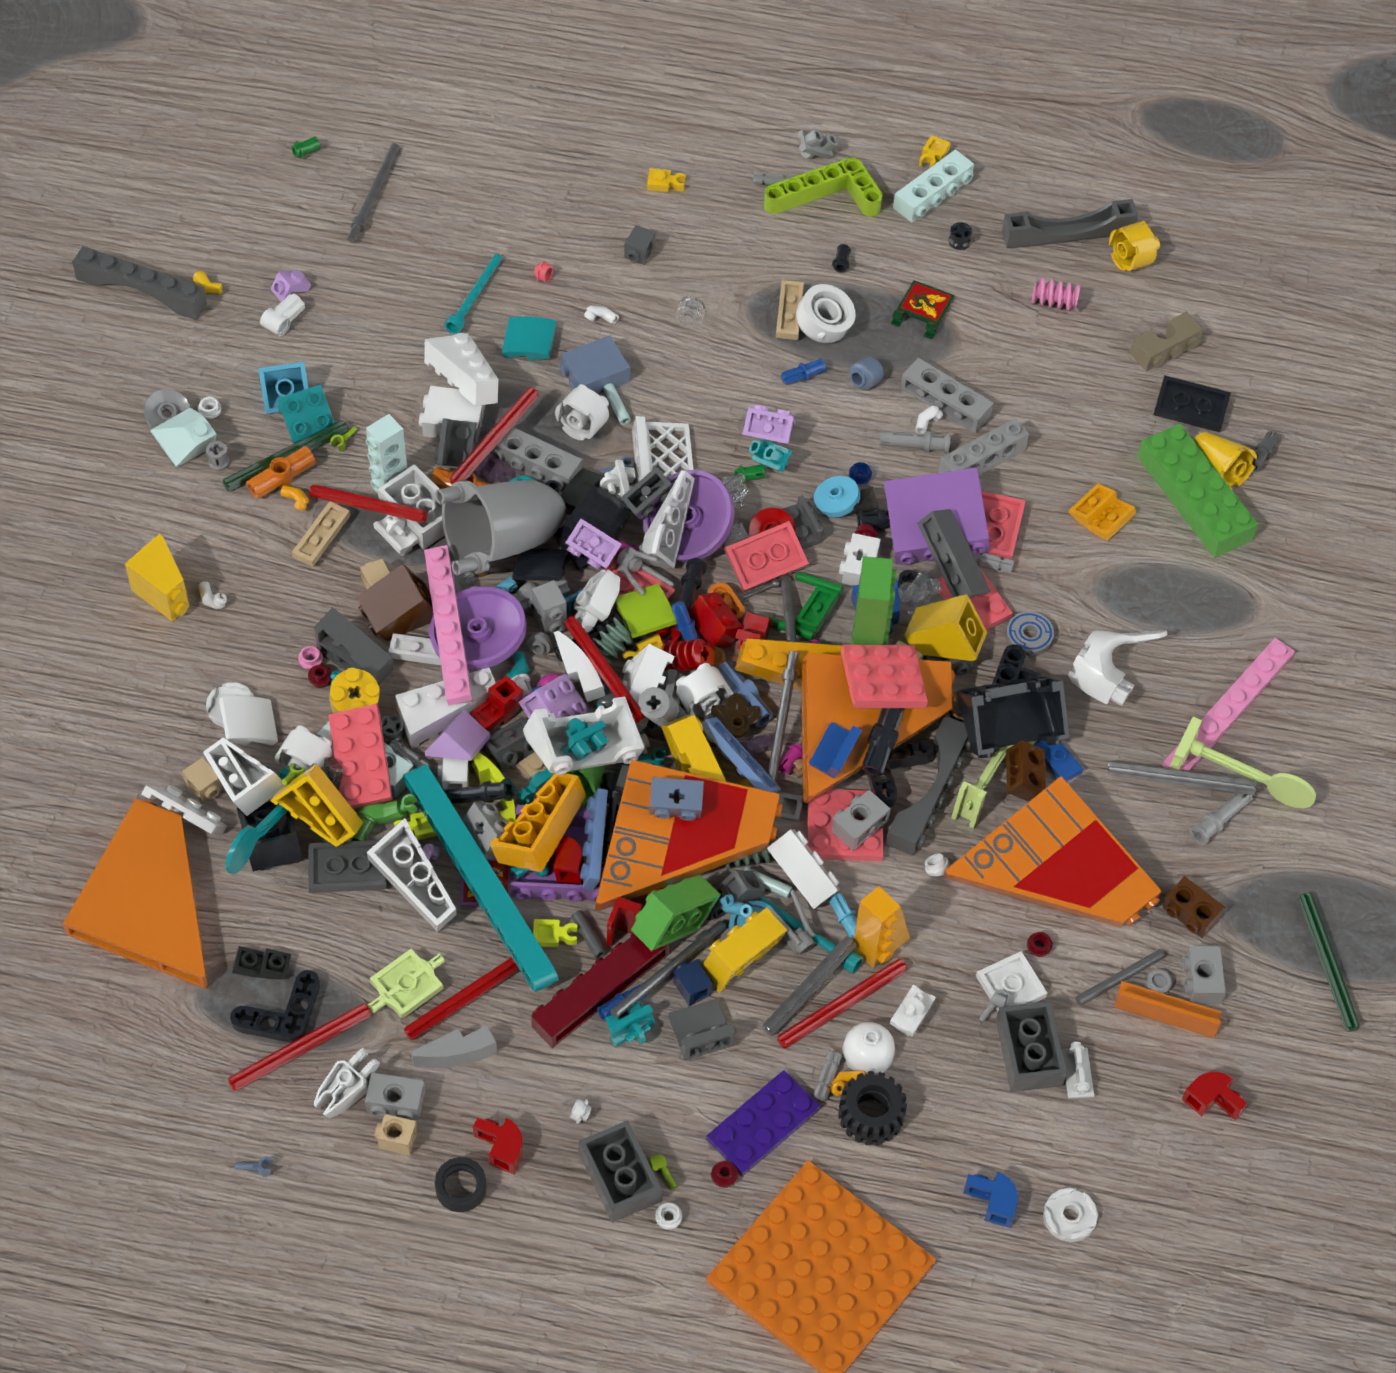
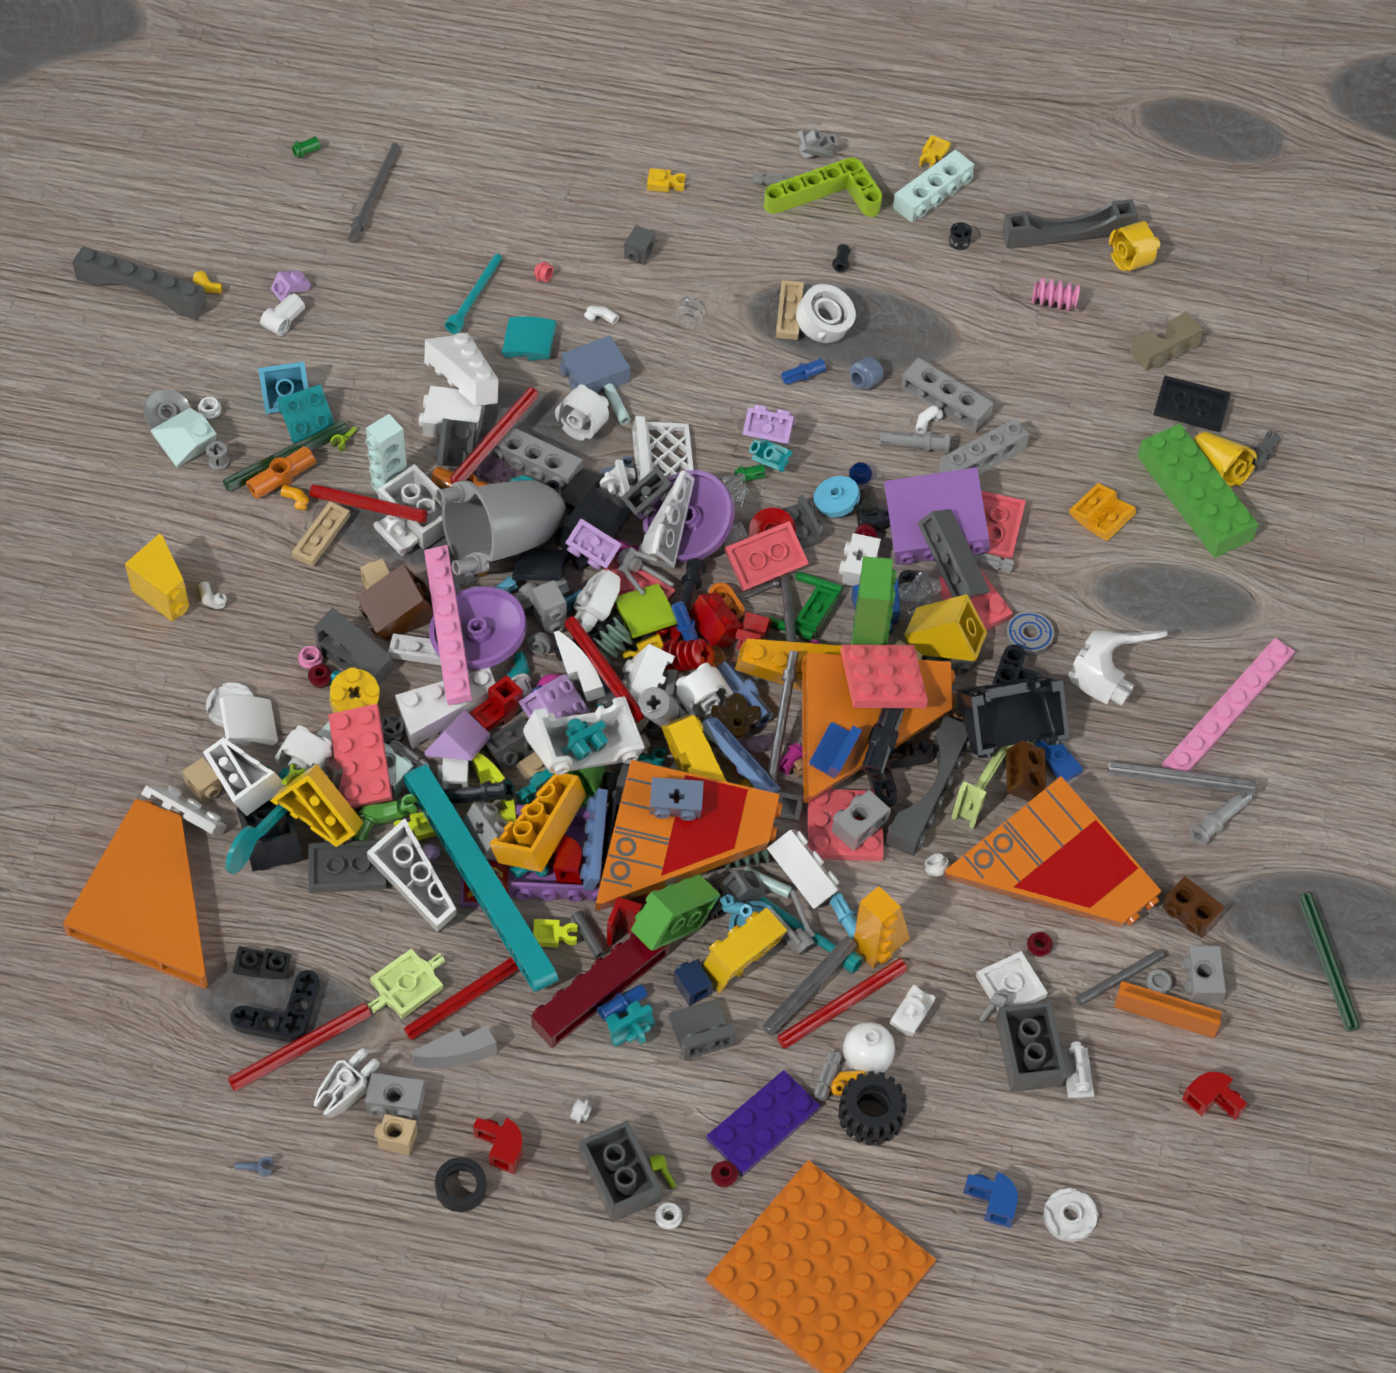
flat silver bar [610,921,726,1018] -> none
flag [891,280,955,339] -> none
yellowish green piece [1170,717,1316,809] -> none

